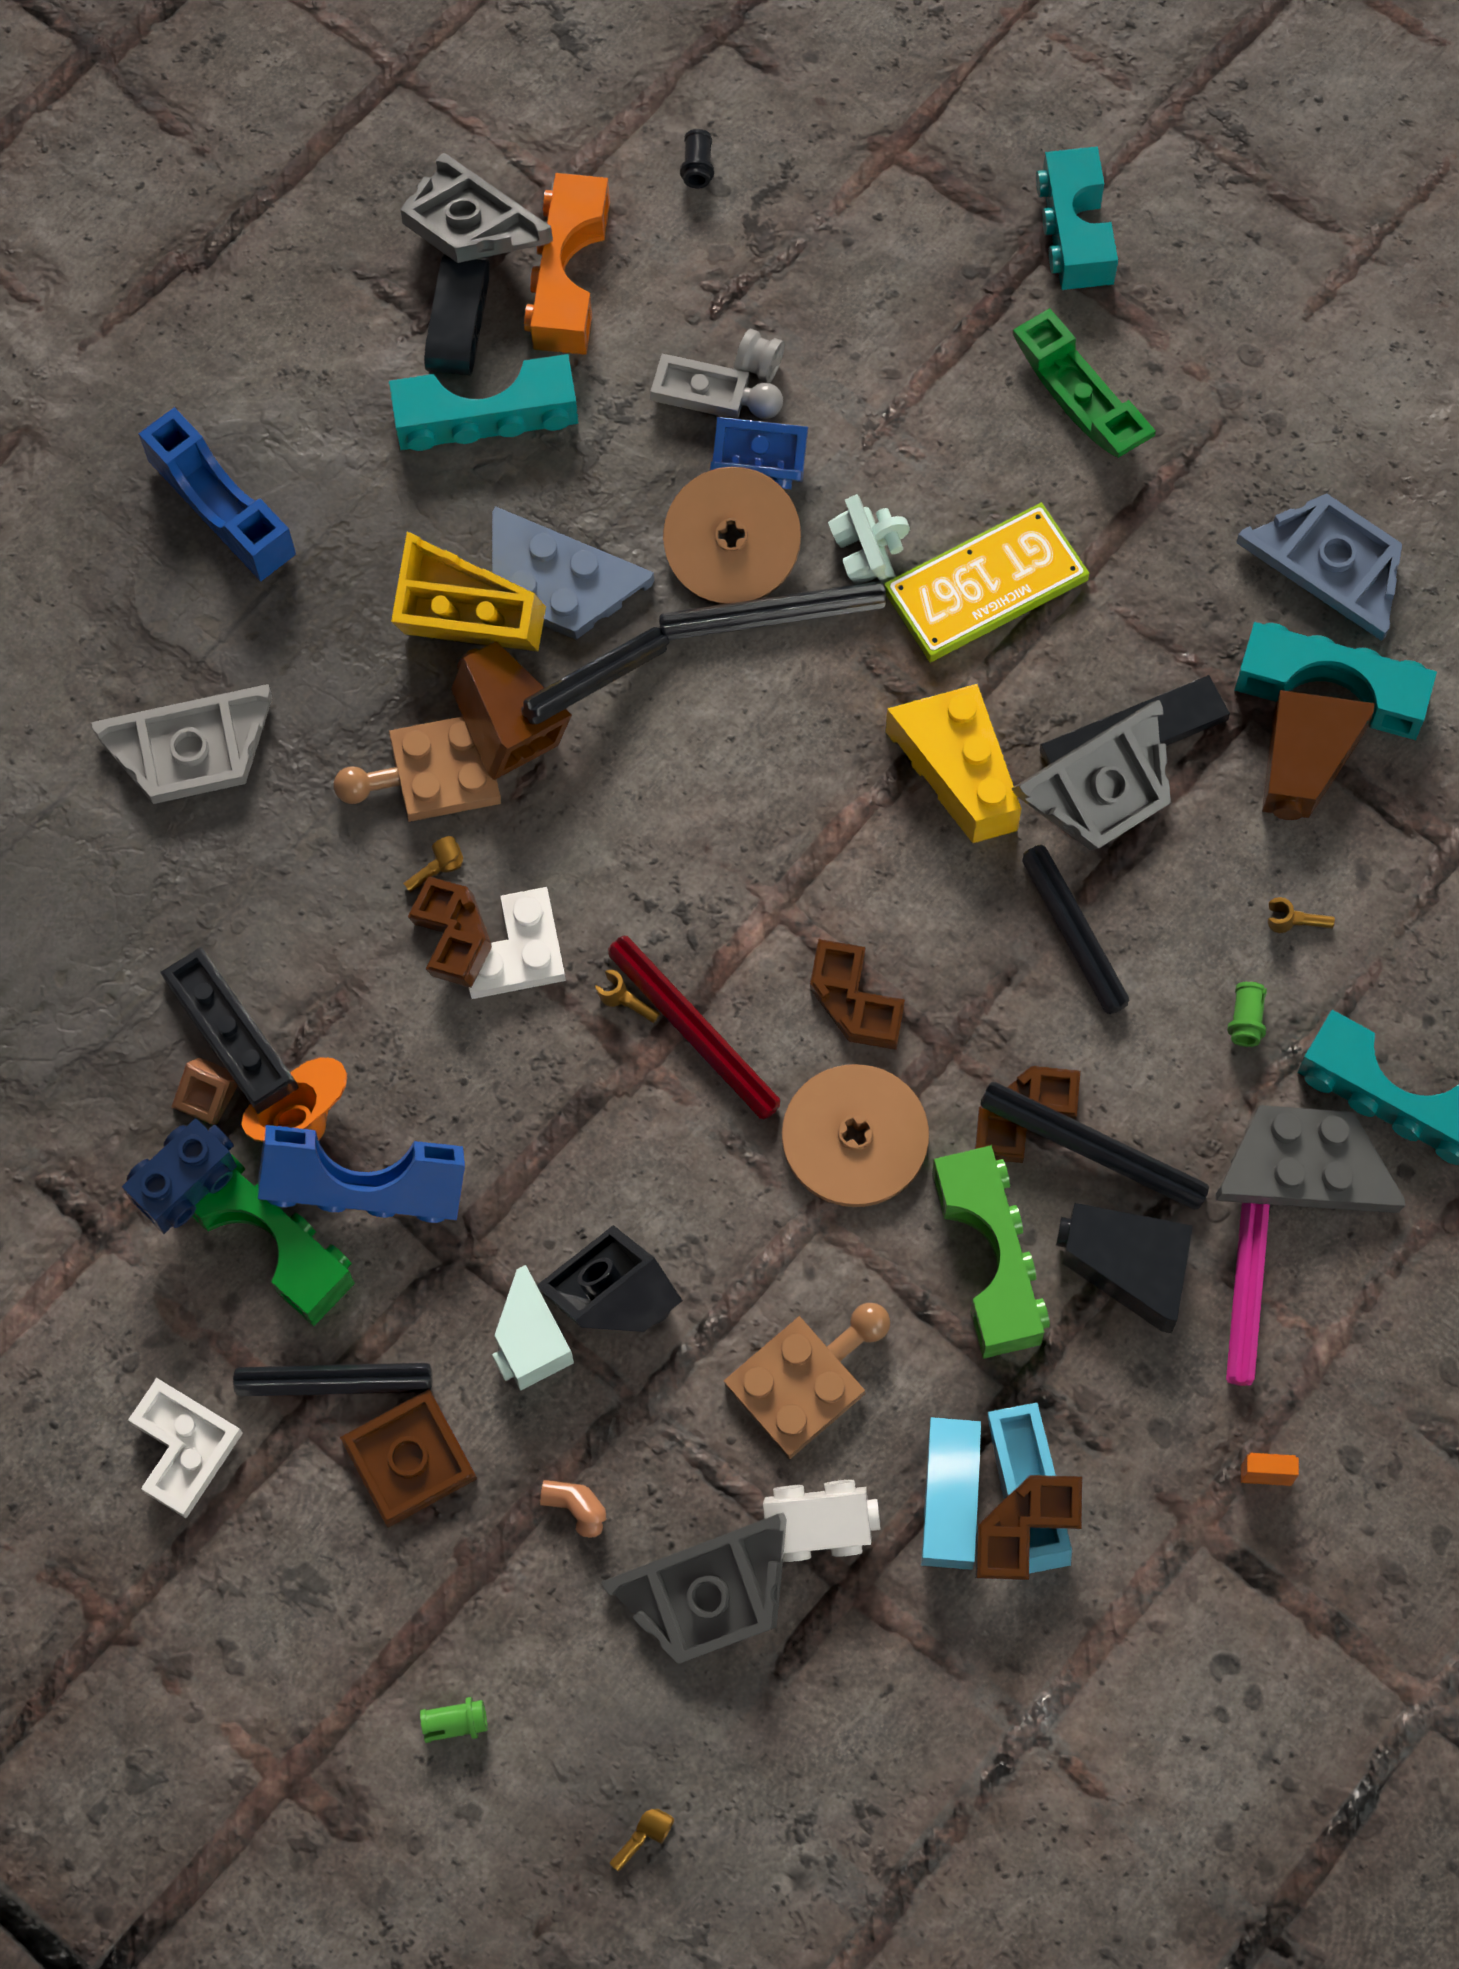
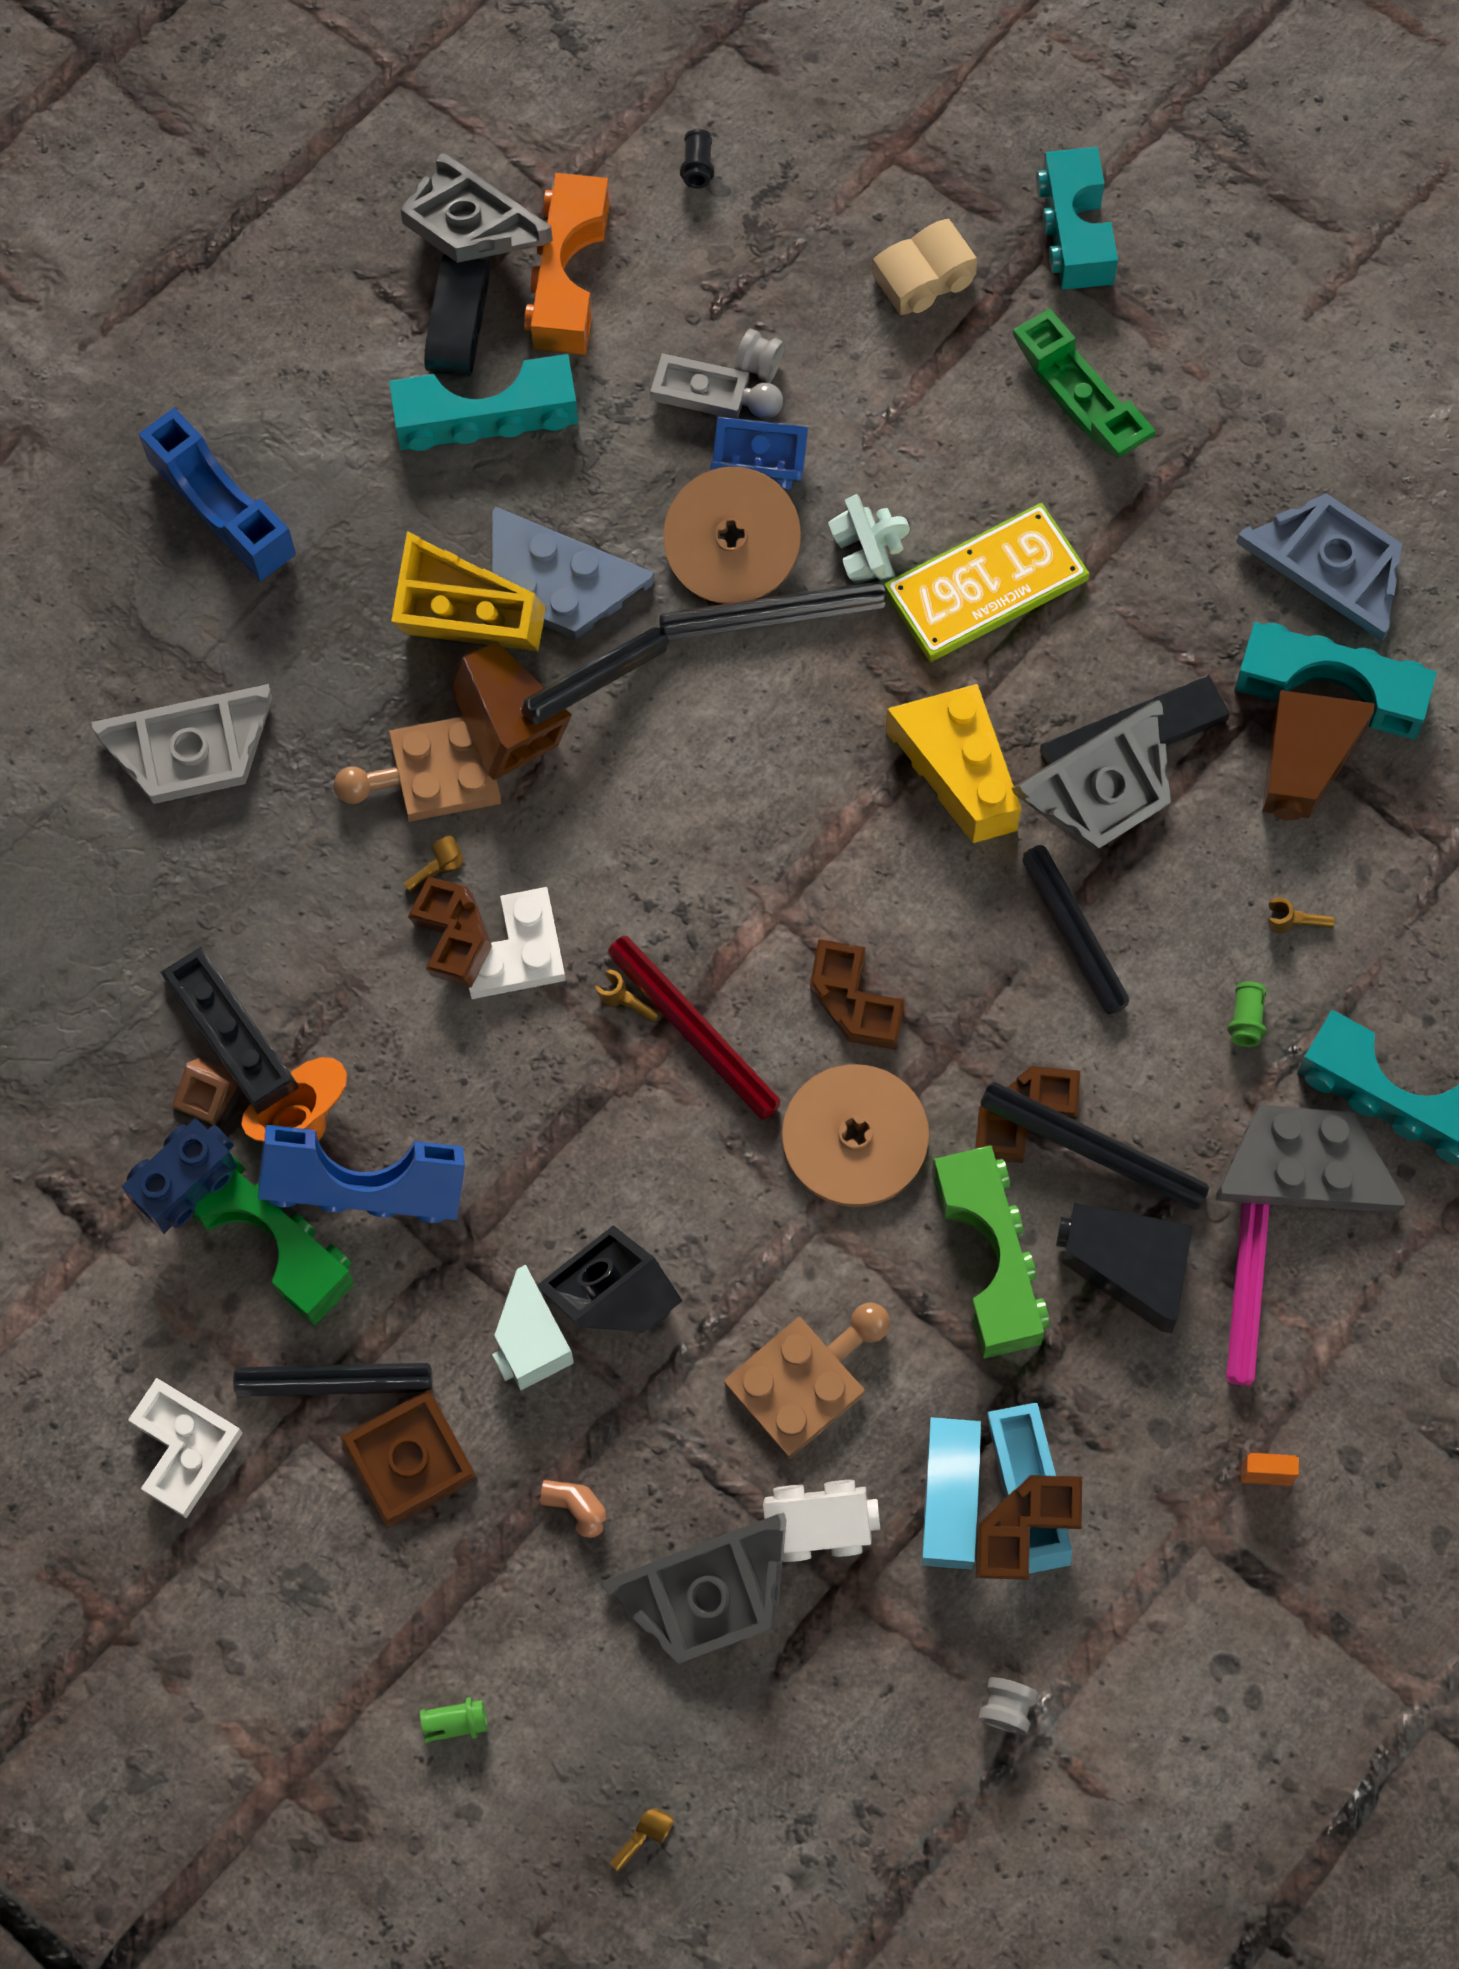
none -> tan brick [873,219,977,315]
none -> light grey wheel [978,1677,1039,1735]

